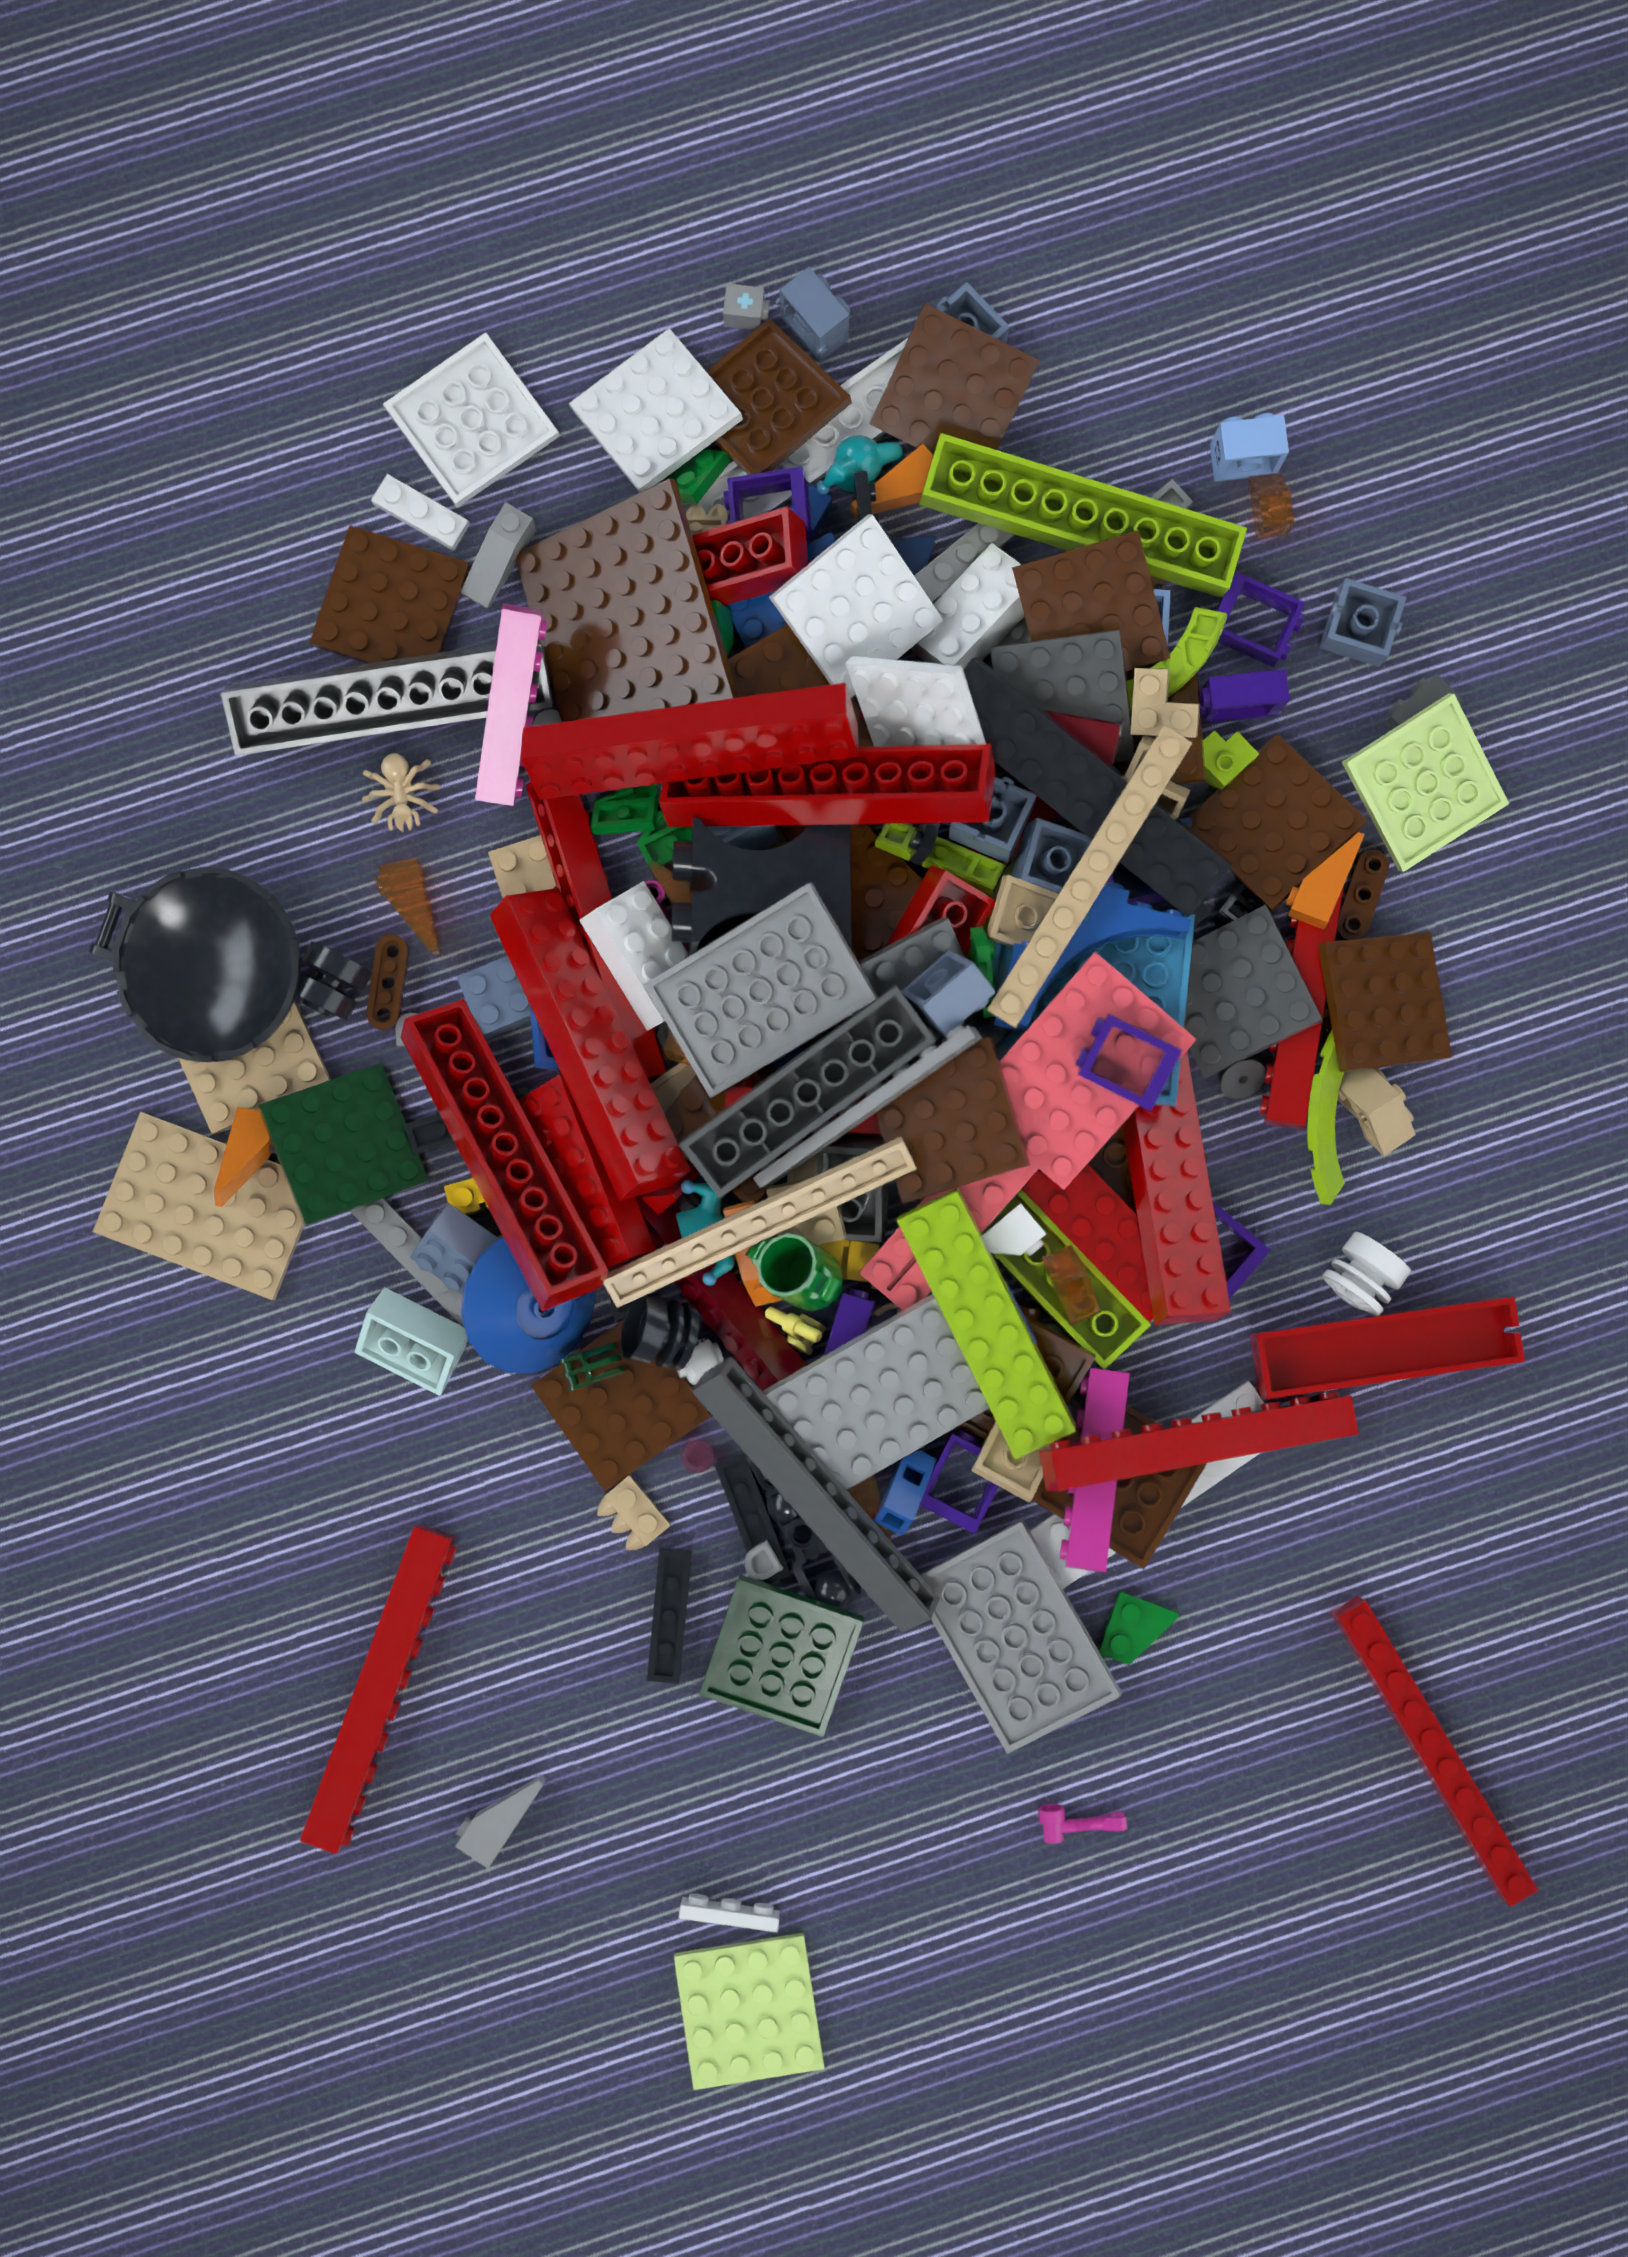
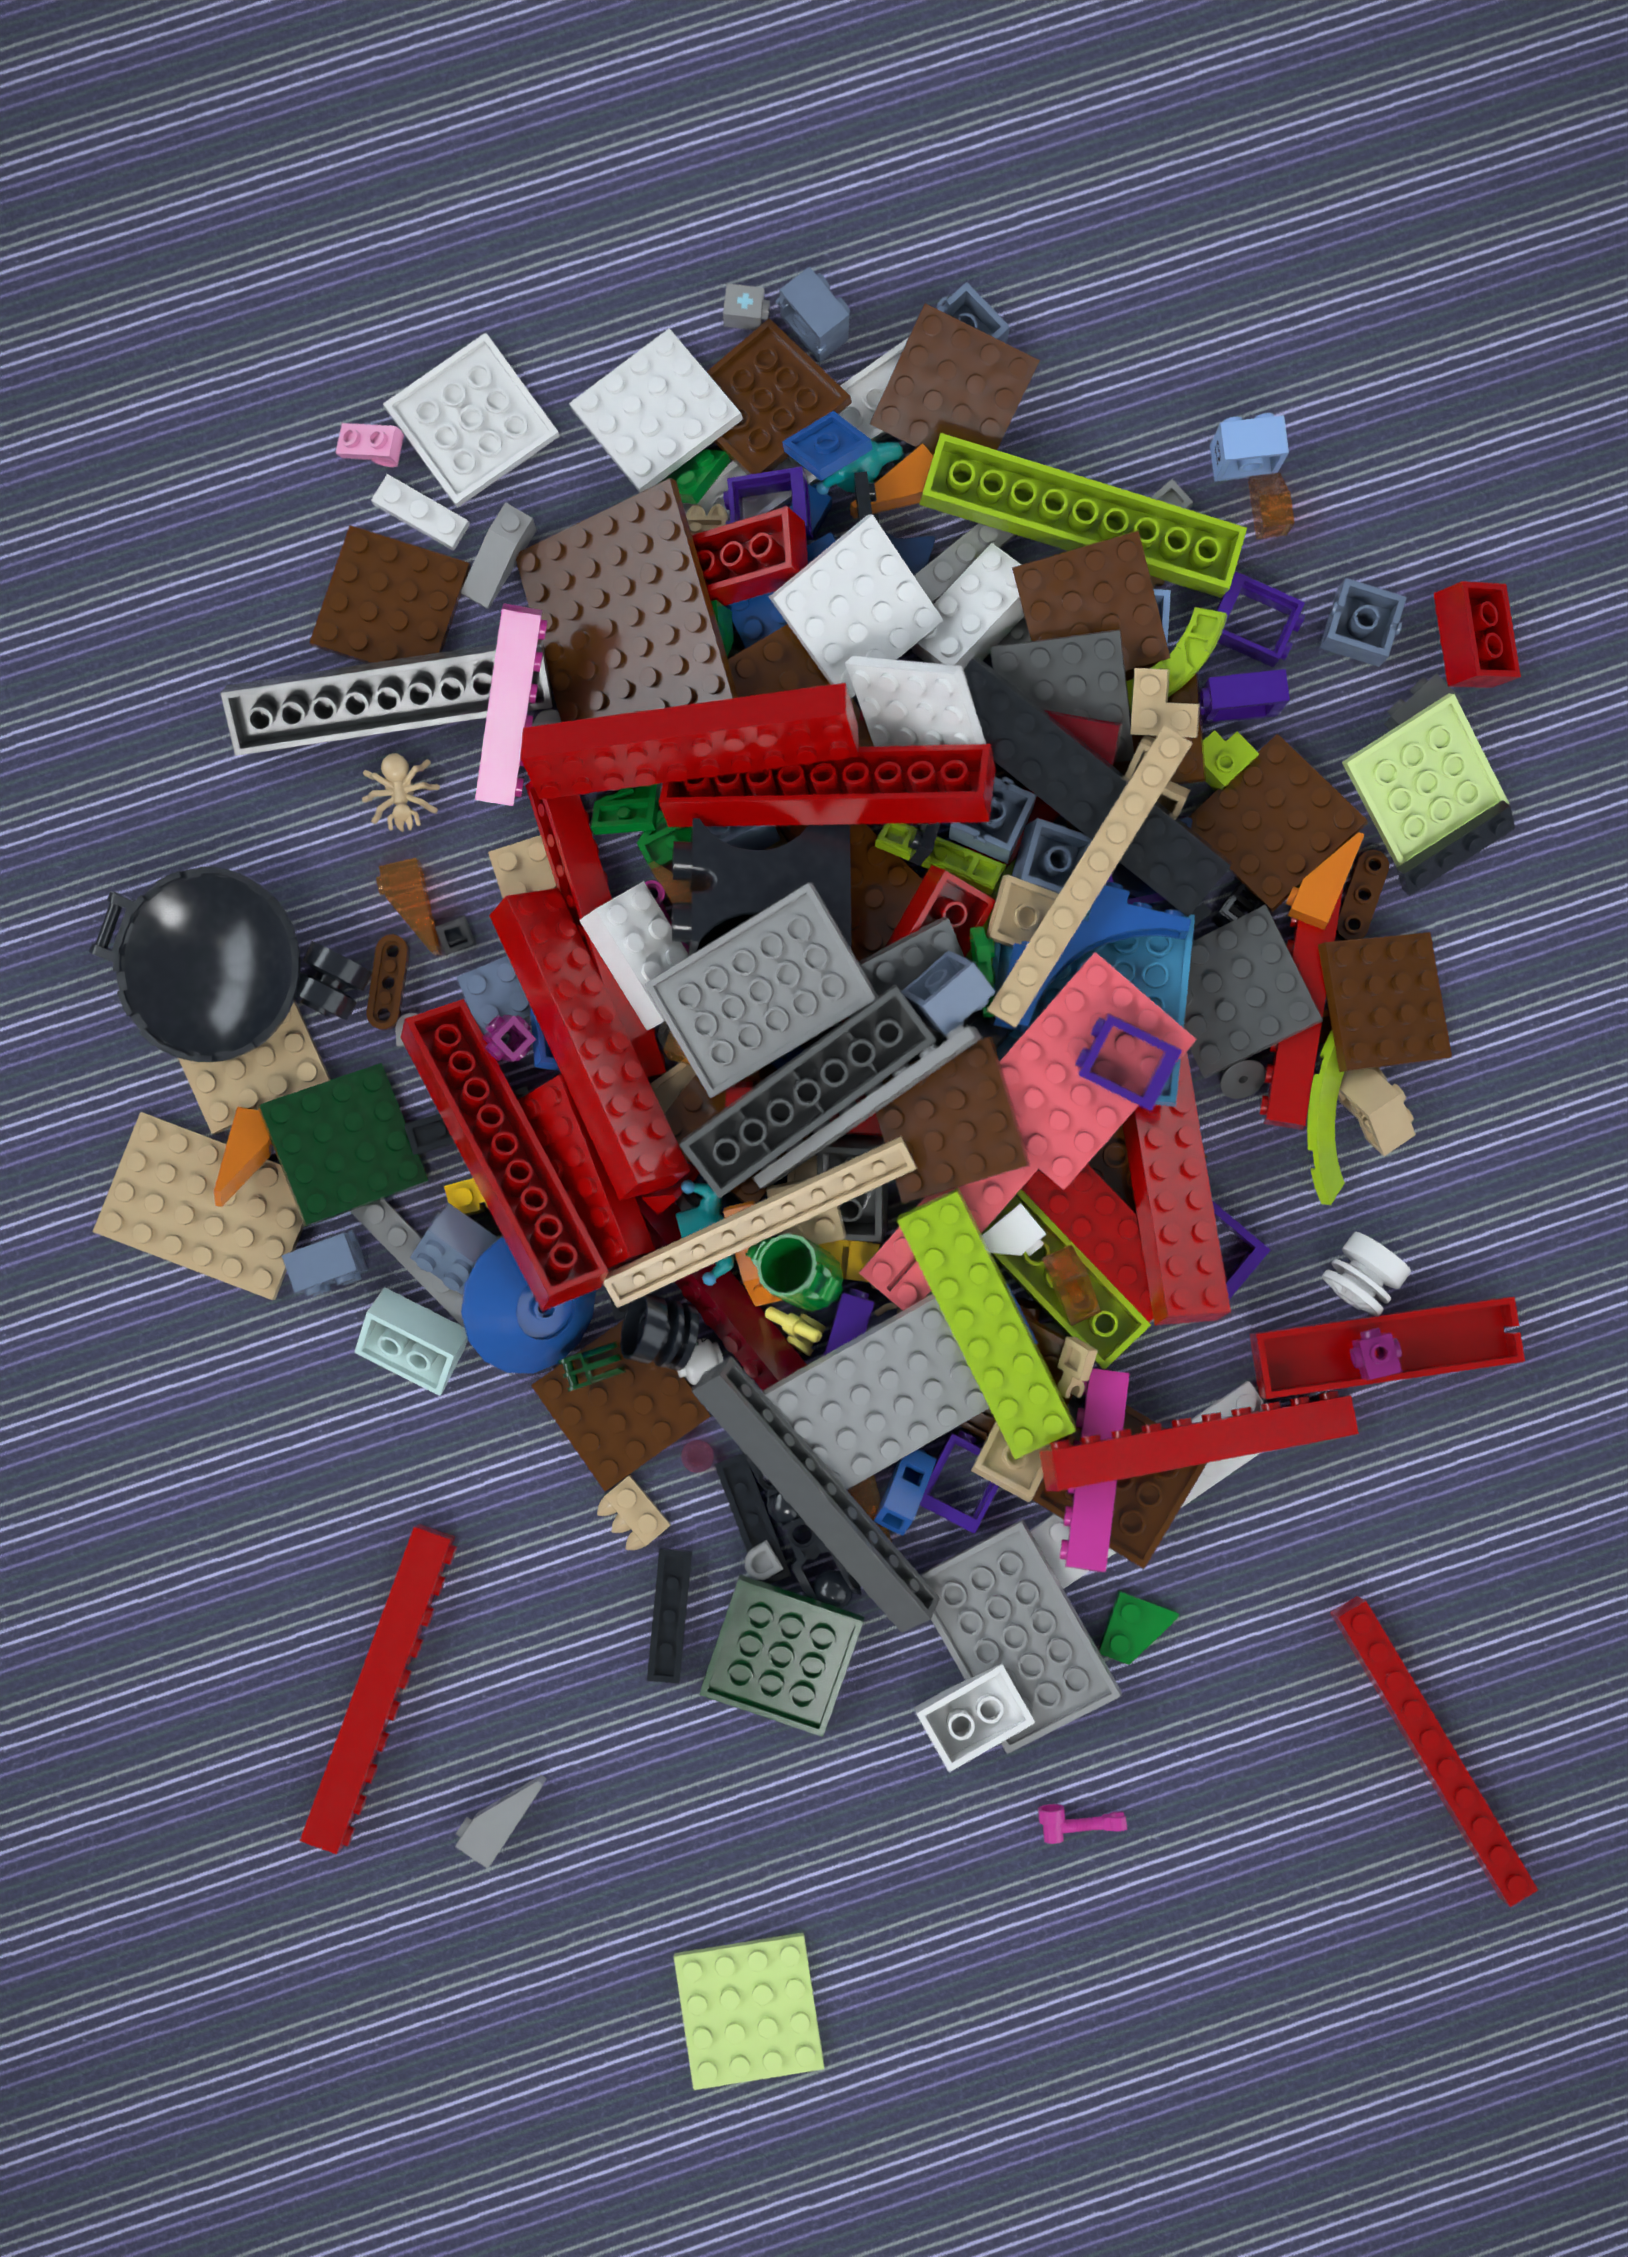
white plate [679,1894,780,1932] -> none
none -> sand blue brick [282,1230,369,1297]
none -> bright pink plate [336,423,404,467]
none -> black slope [434,915,476,955]
none -> magenta brick [482,1015,536,1062]
none -> blue plate [782,411,873,481]
none -> white slope [915,1664,1035,1772]
none -> tan plate [1057,1337,1098,1398]
none -> magenta brick [1350,1328,1402,1380]
none -> black plate [1397,800,1515,896]
none -> red brick [1433,581,1521,688]

